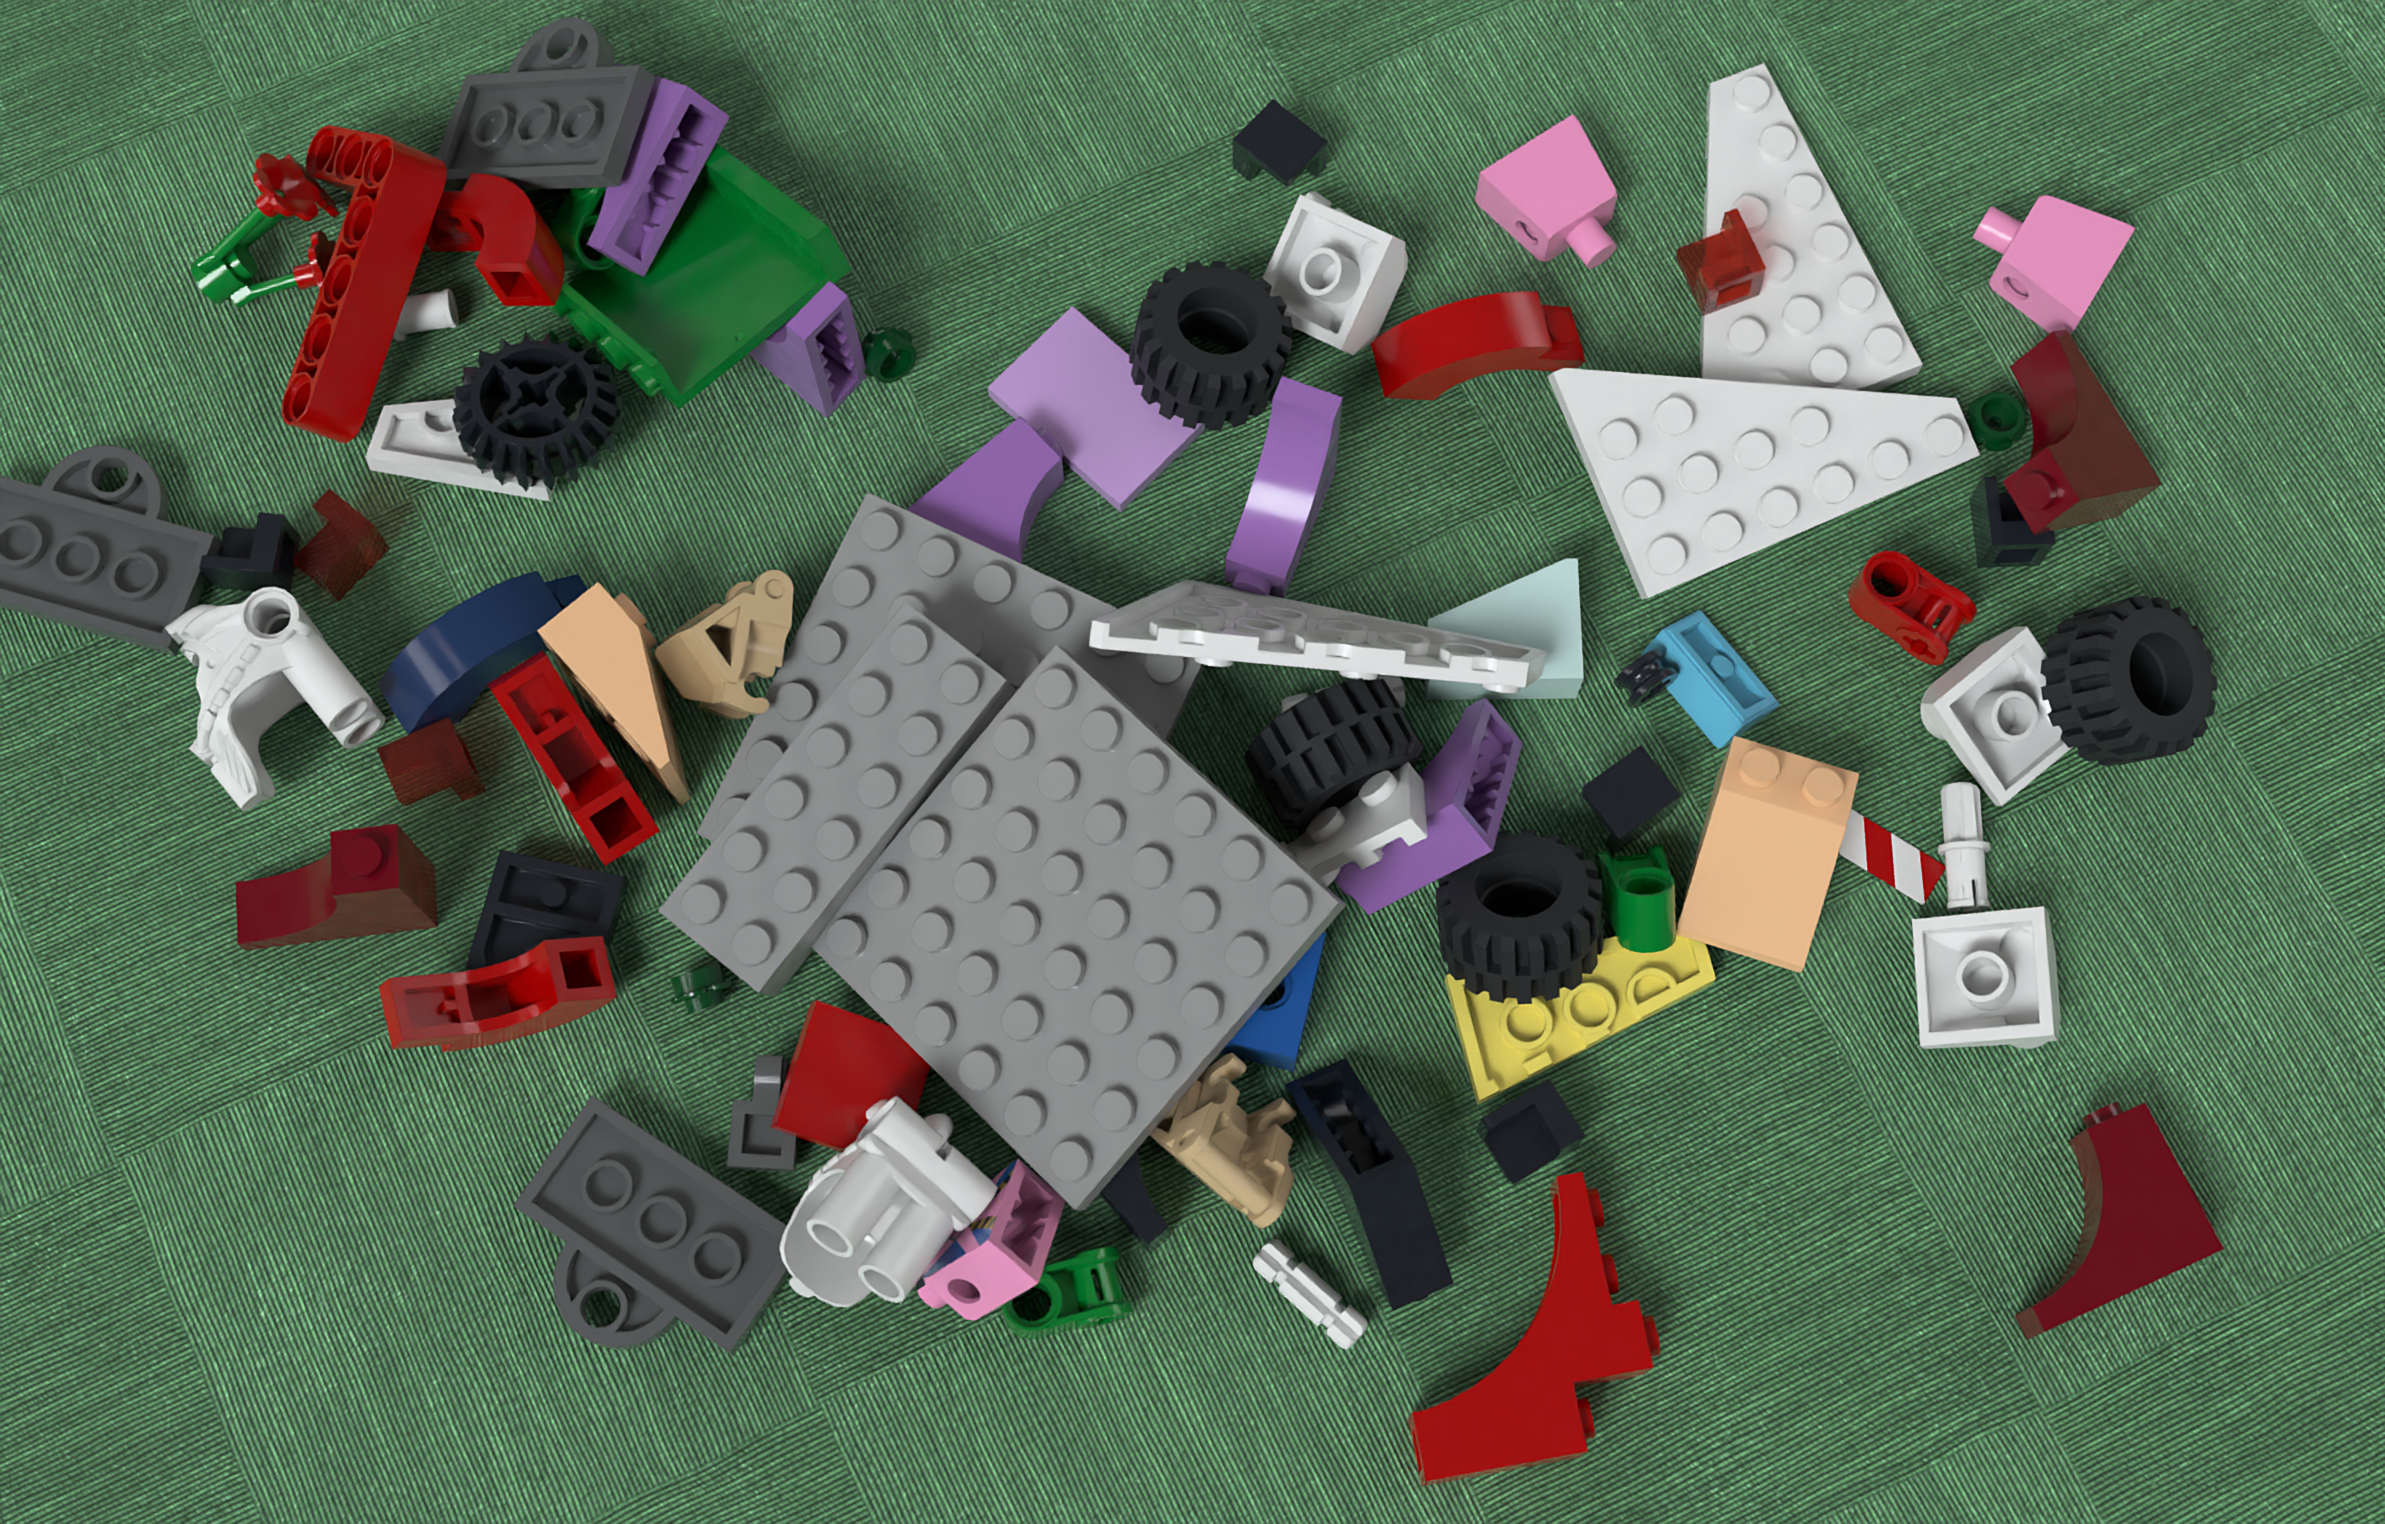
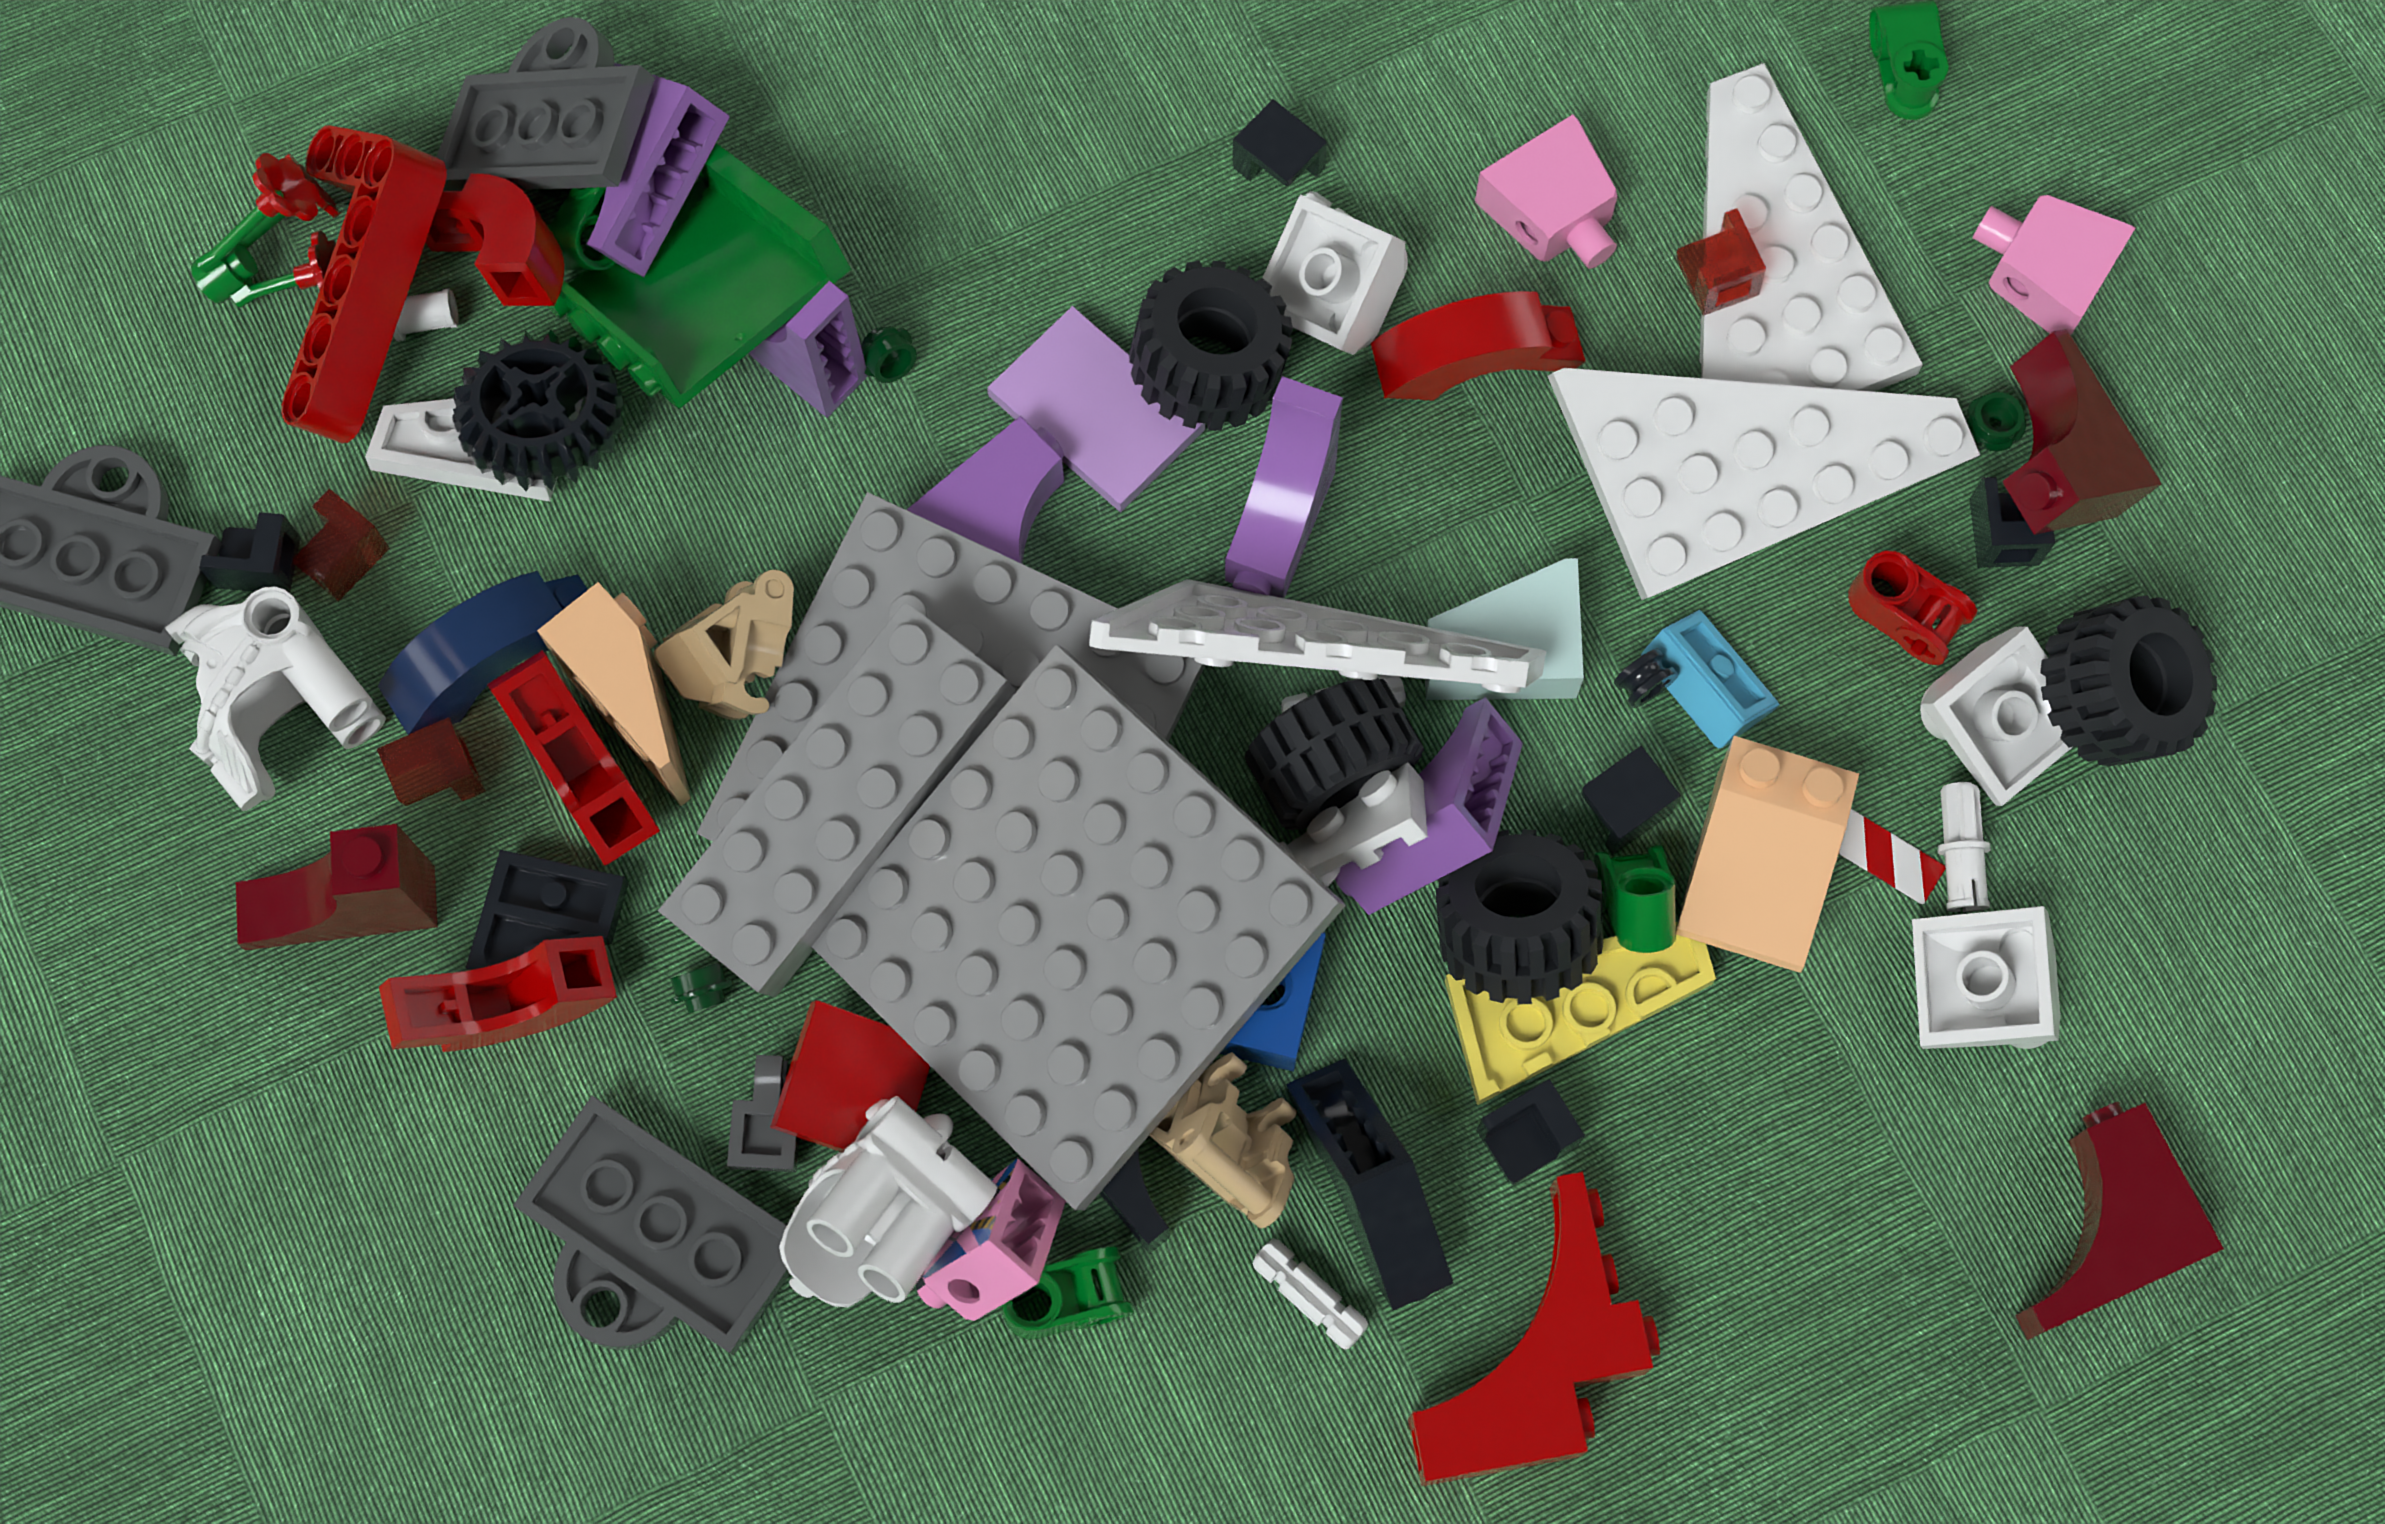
none -> green piece [1869,0,1948,120]

